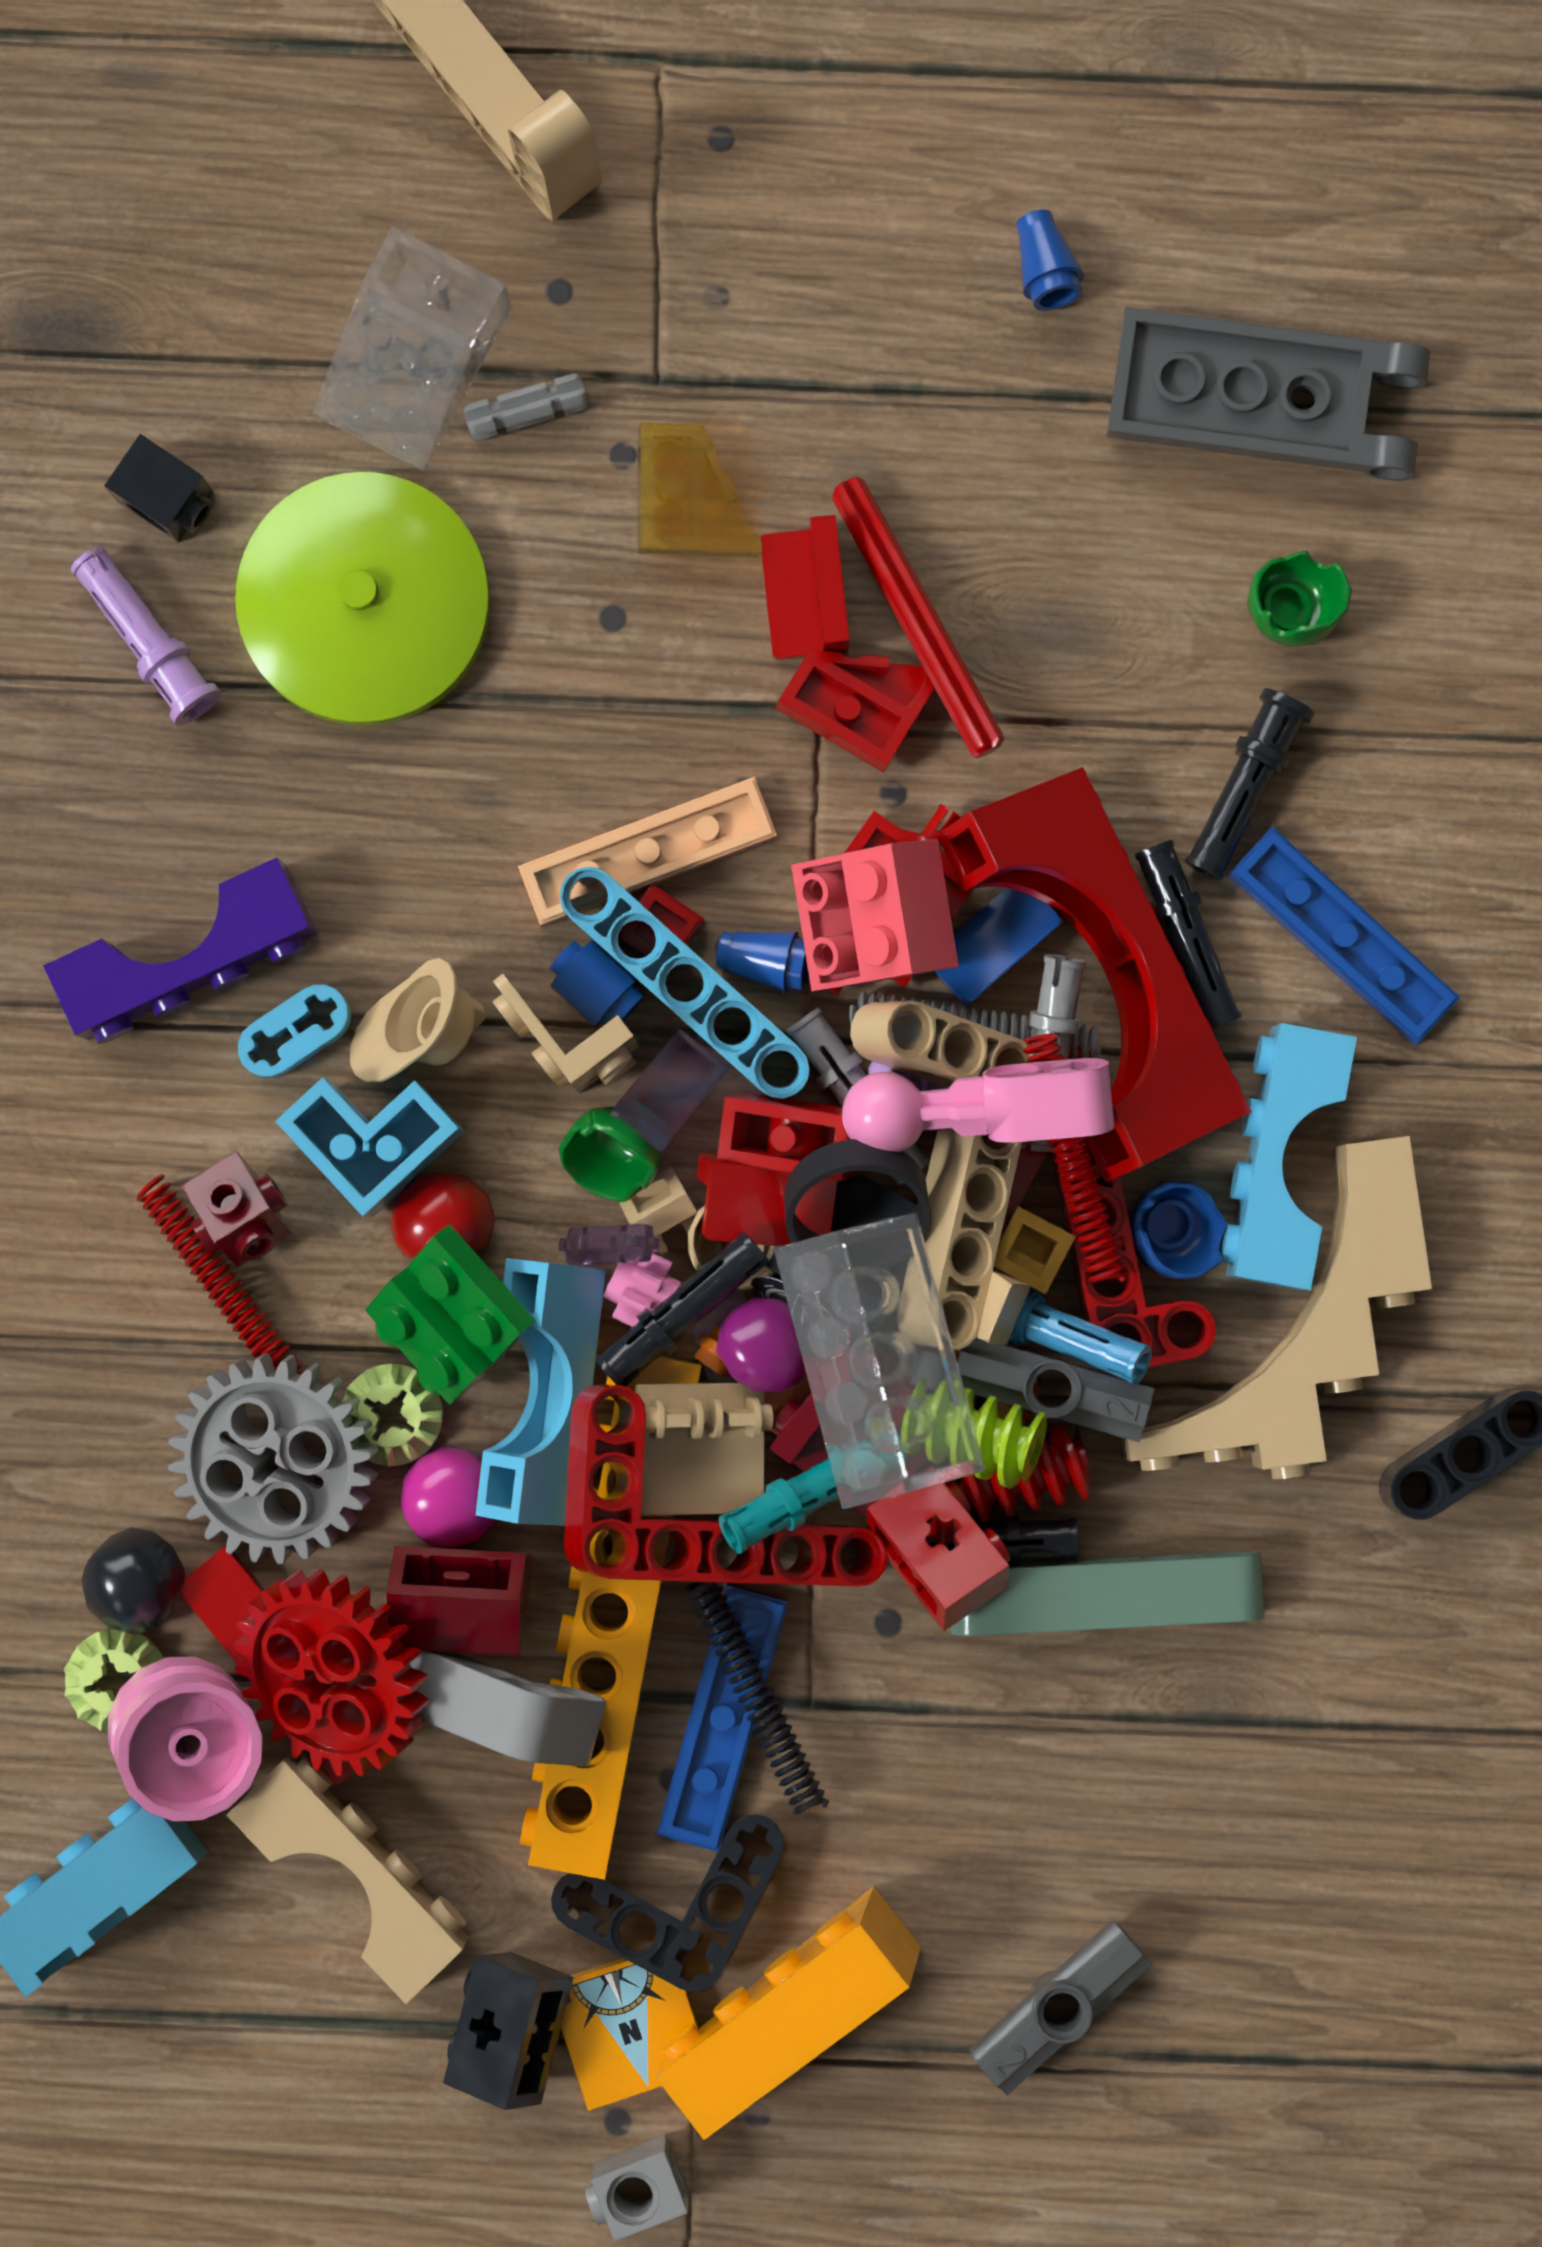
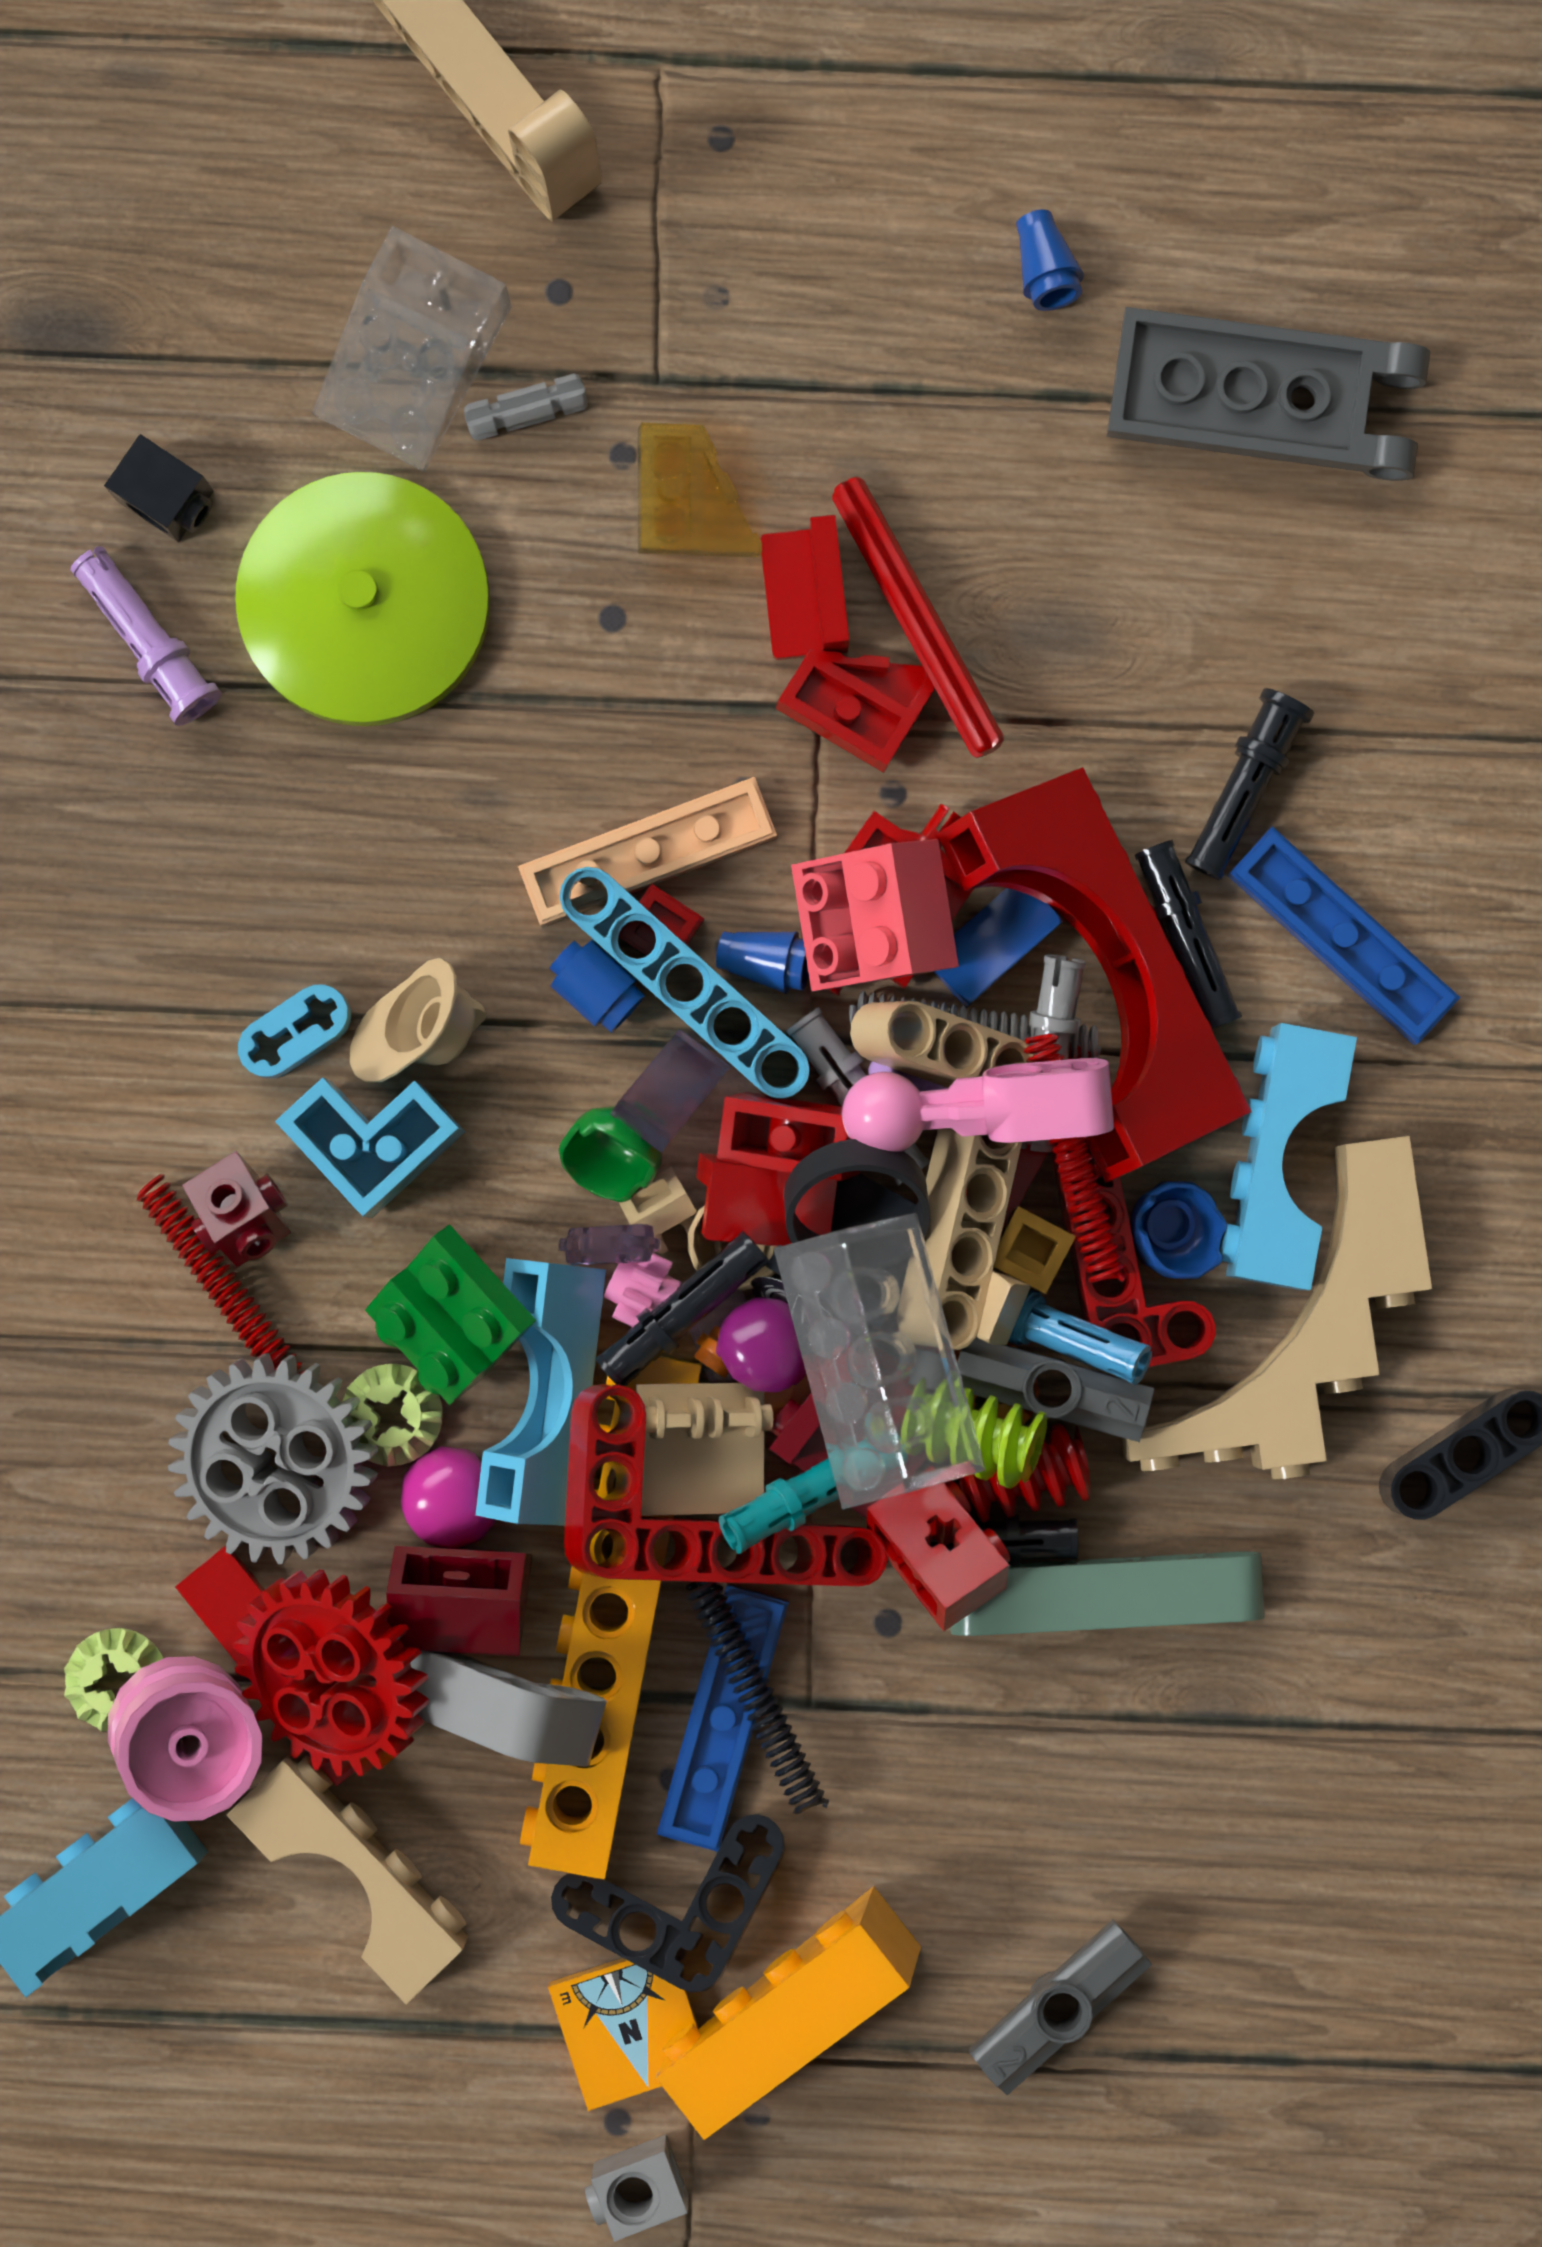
dark purple arch [43,857,318,1044] -> none
black hair [81,1527,186,1635] -> none
red hair [389,1172,495,1260] -> none
black brick [443,1952,574,2110] -> none
tan bracket [492,974,640,1093] -> none
green hair [1247,551,1352,647] -> none

